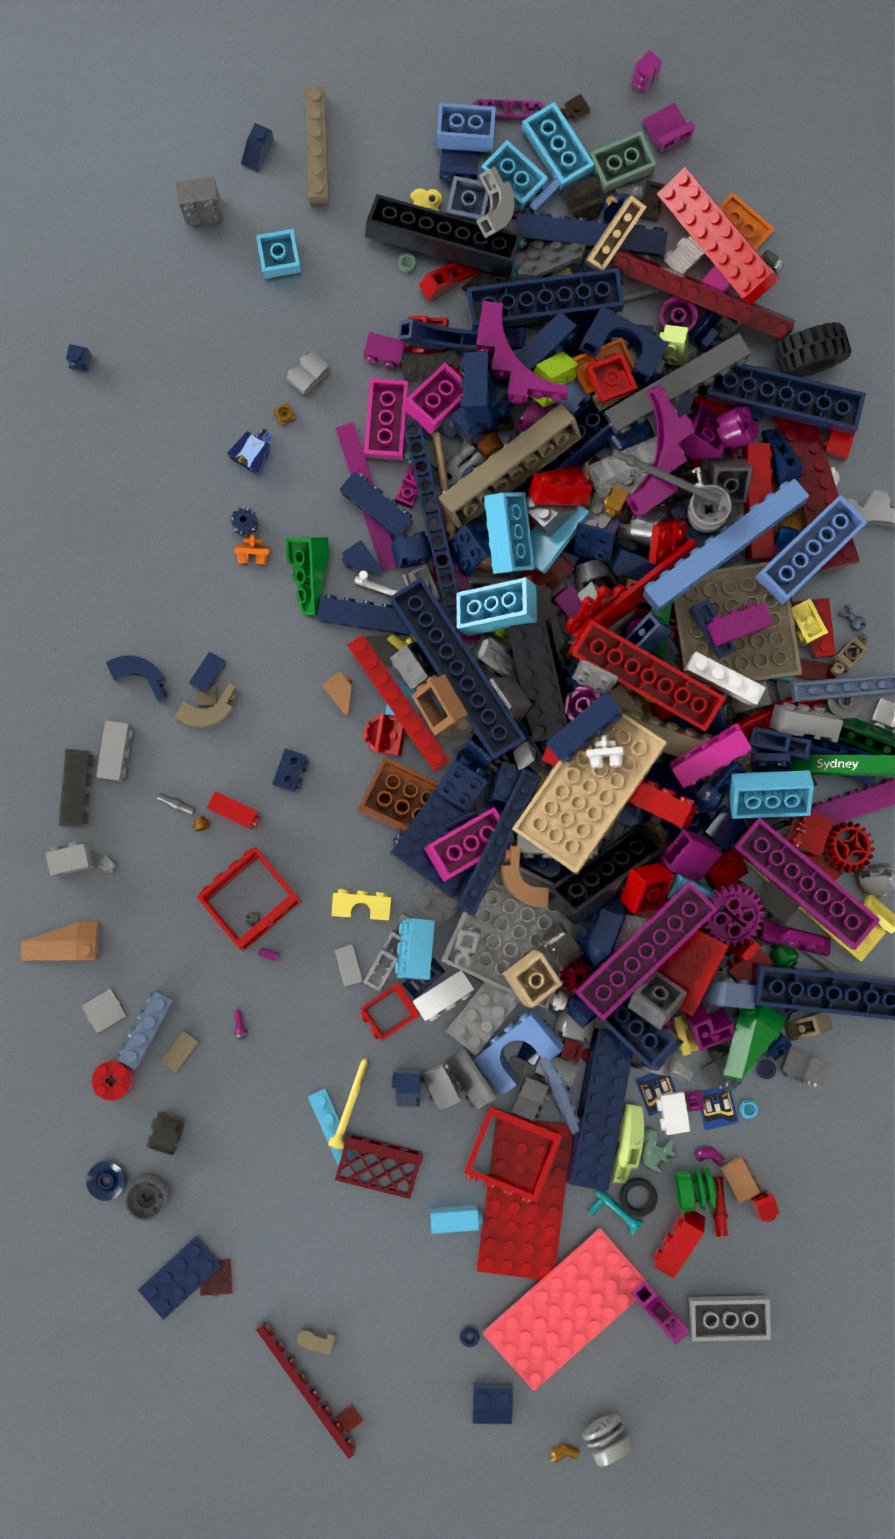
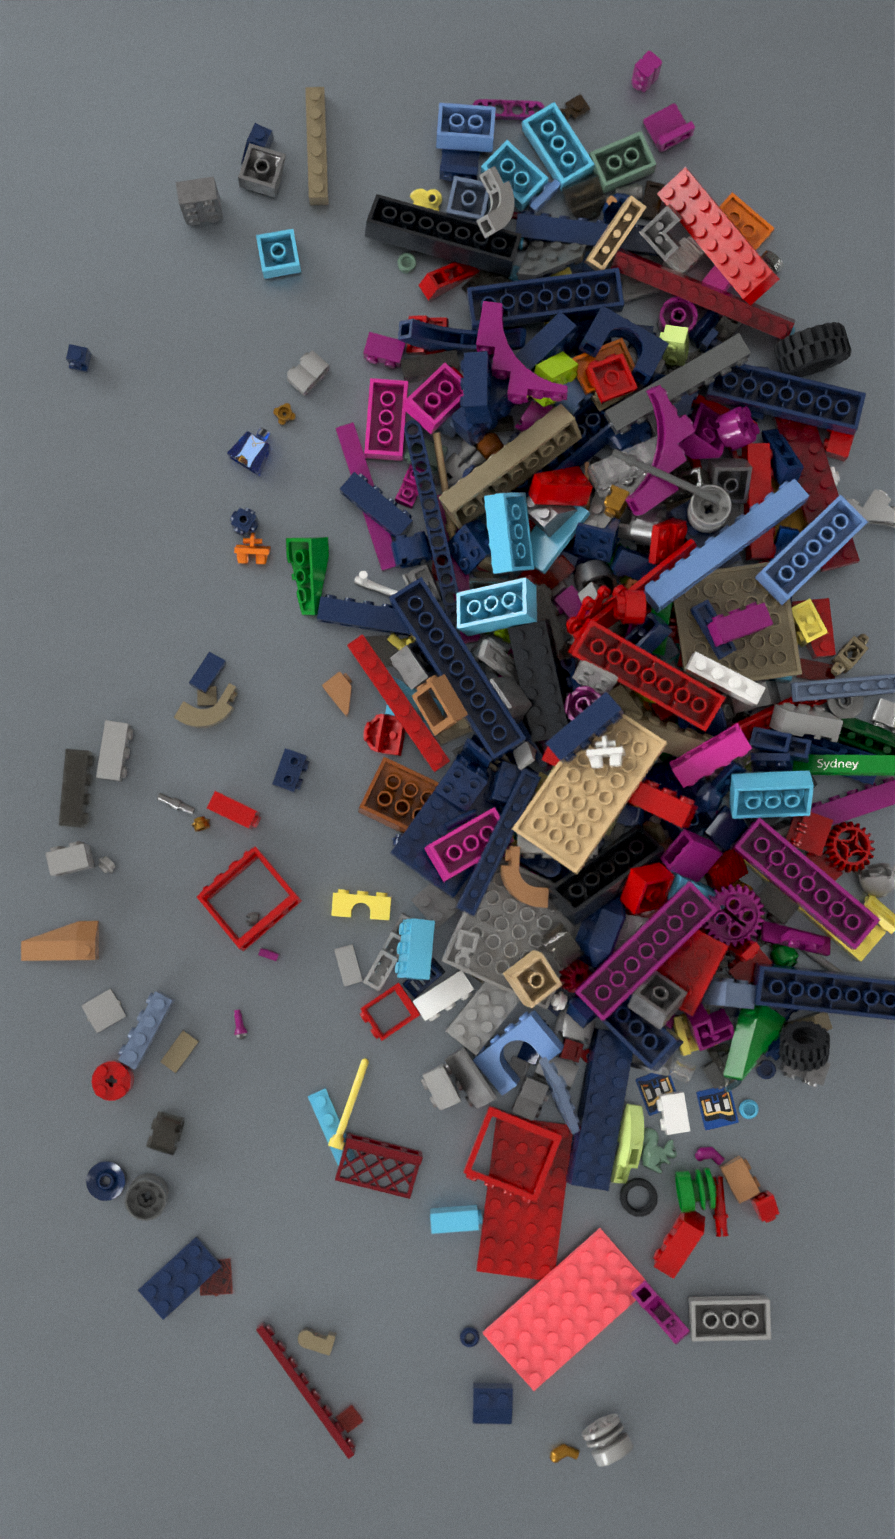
dark blue arch [106,655,168,703] -> none
dark blue slope [342,540,383,576] -> none
dark blue wedge [392,1067,421,1107] -> none
teal piece [587,1190,644,1235] -> none
magenta tile [684,1089,705,1112] -> none
sand blue arm [839,604,867,631] -> none
none -> flat silver slope [238,143,286,198]
none -> red piece [613,590,646,624]
none -> flat silver brick [639,204,682,261]
none -> black tyre [779,1021,830,1072]

